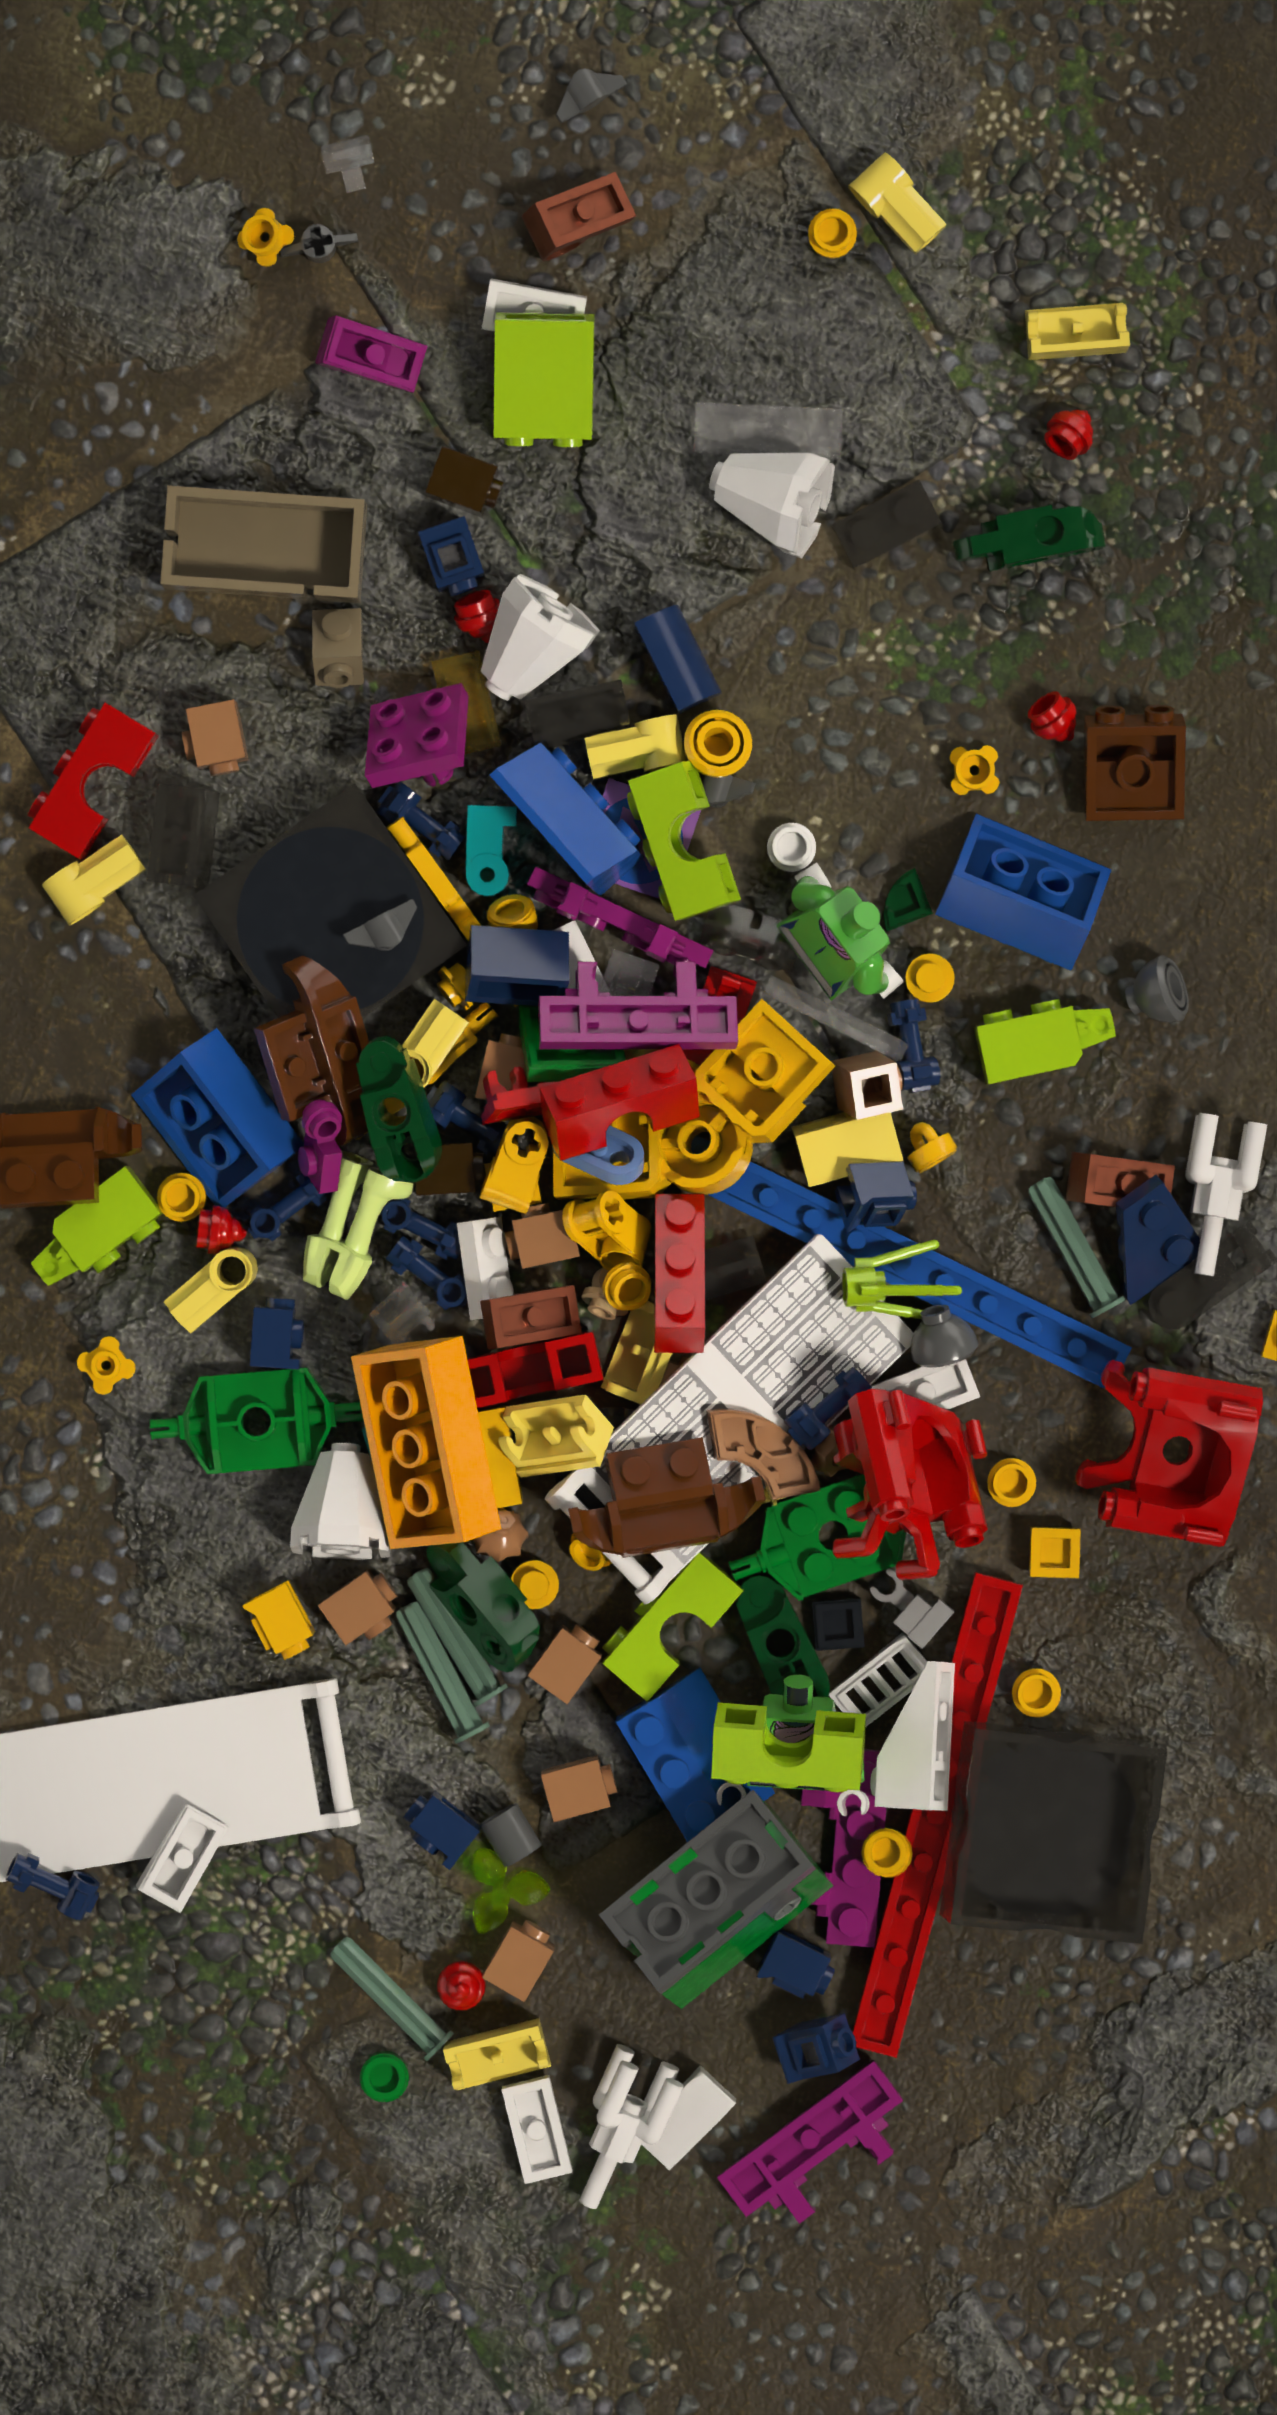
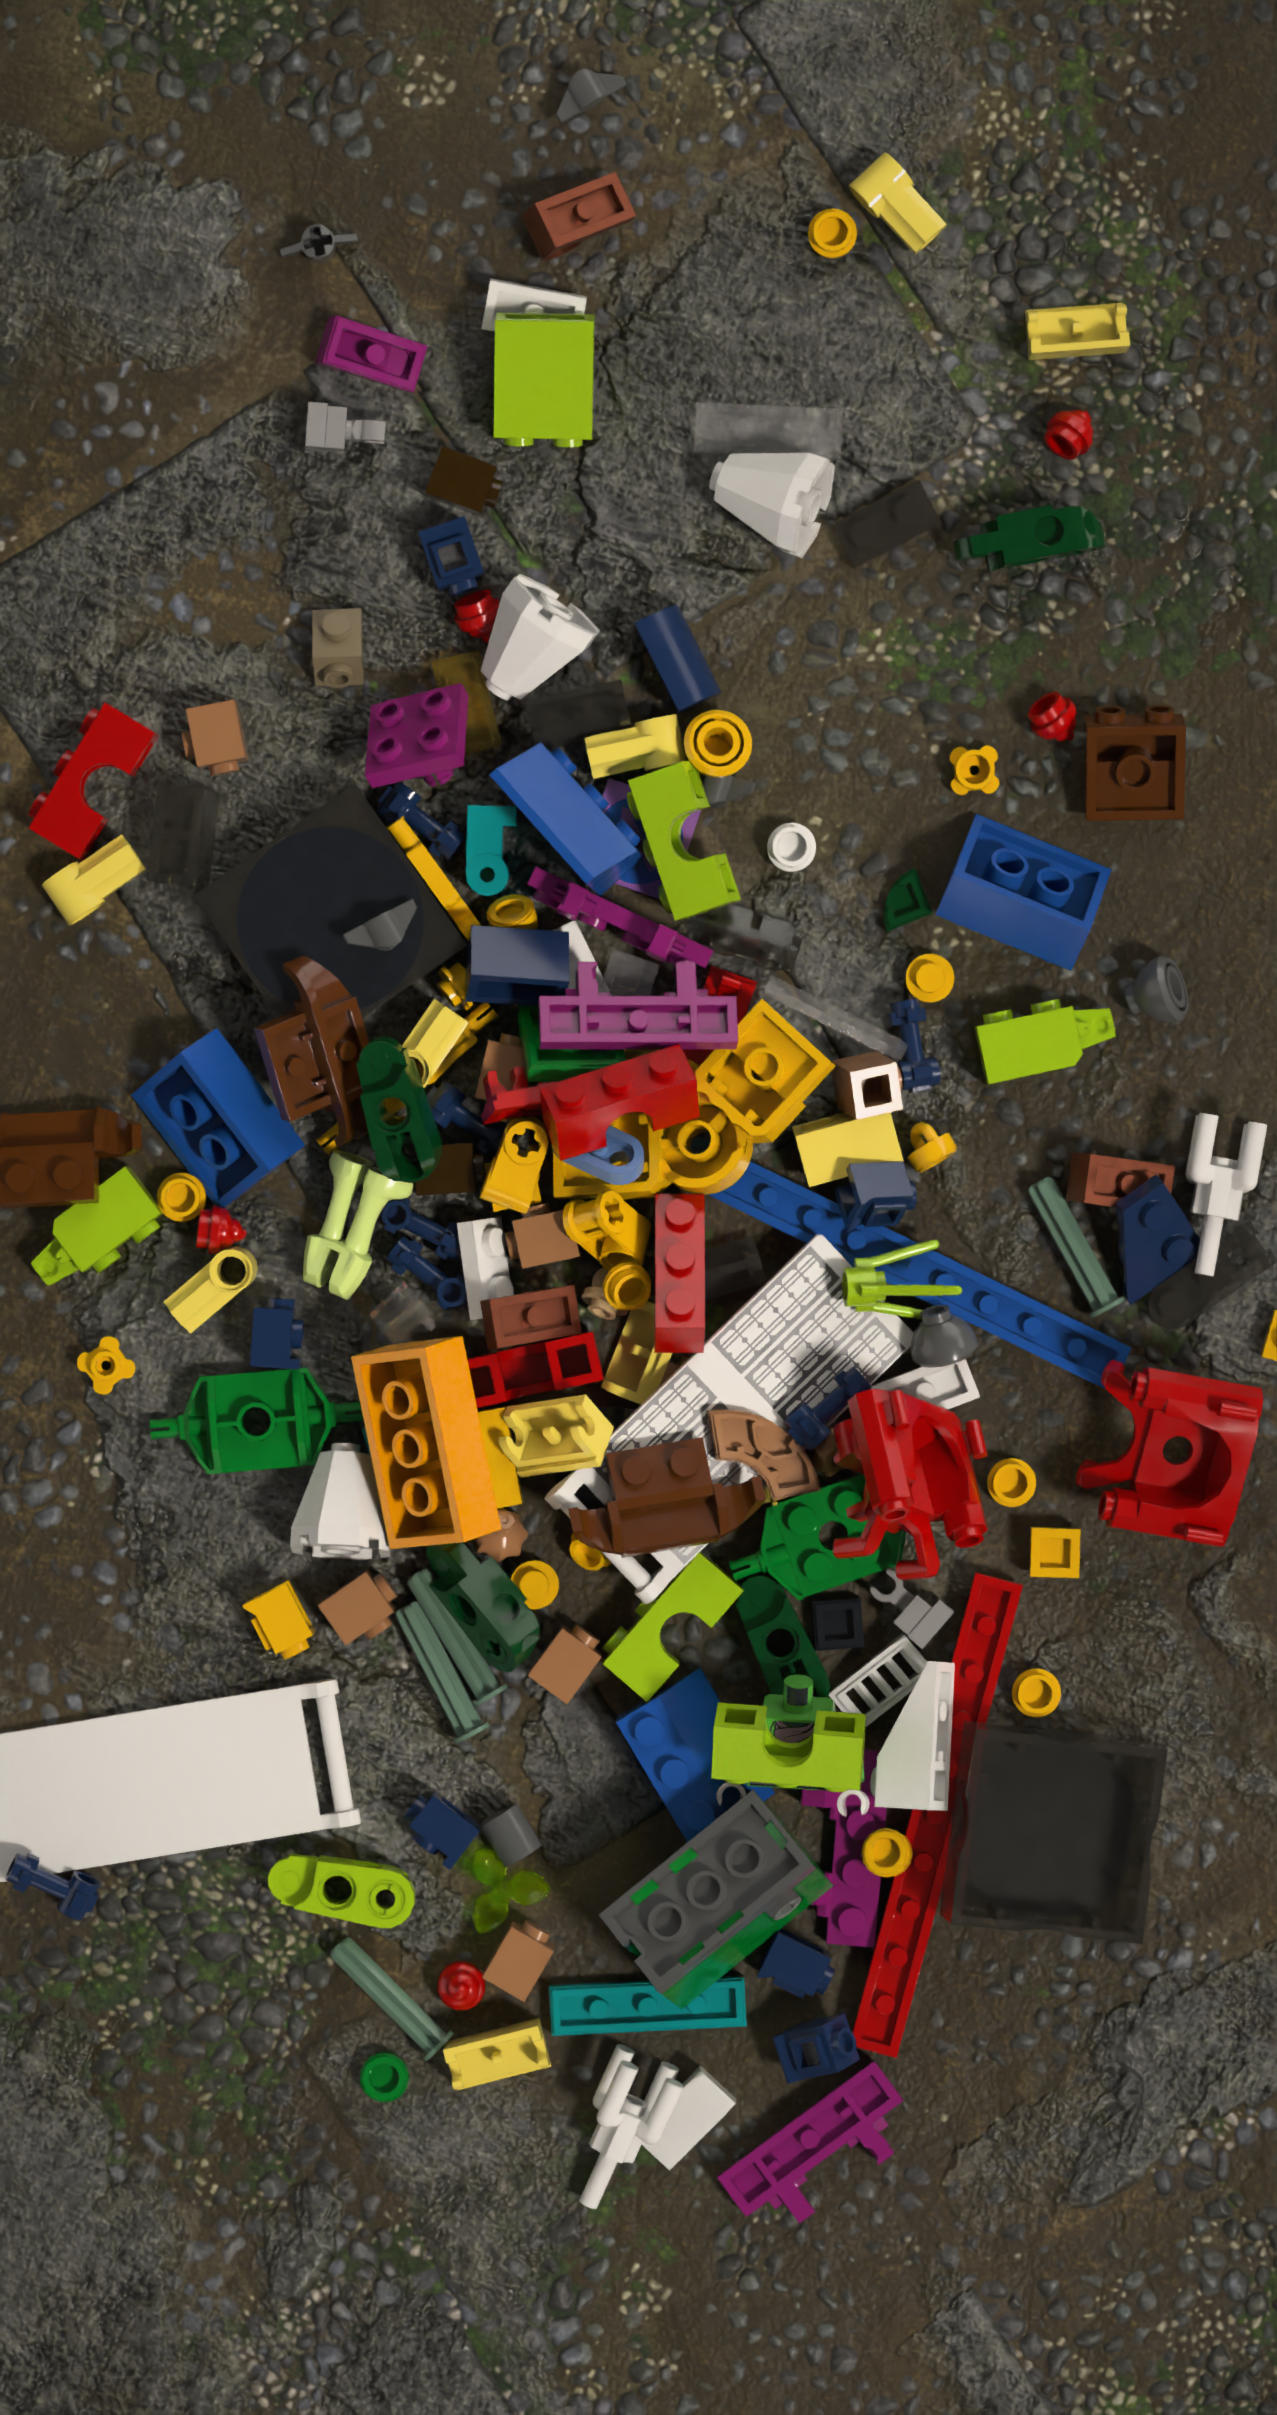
white slope [136,1803,229,1913] -> none
dark tan piece [160,485,367,603] -> none
yellow plate [237,208,294,267] -> none
dark blue bar [248,1173,331,1241] -> none
magenta plate [298,1100,342,1194] -> none
clear tile [321,135,375,193] -> none
white plate [501,2075,573,2184] -> none
medium nougat brick [541,1755,618,1822] -> none
bright green torso [776,862,904,1001] -> none
none -> lime piece [268,1853,415,1928]
none -> light grey piece [305,402,386,453]
none -> teal tile [549,1975,747,2036]

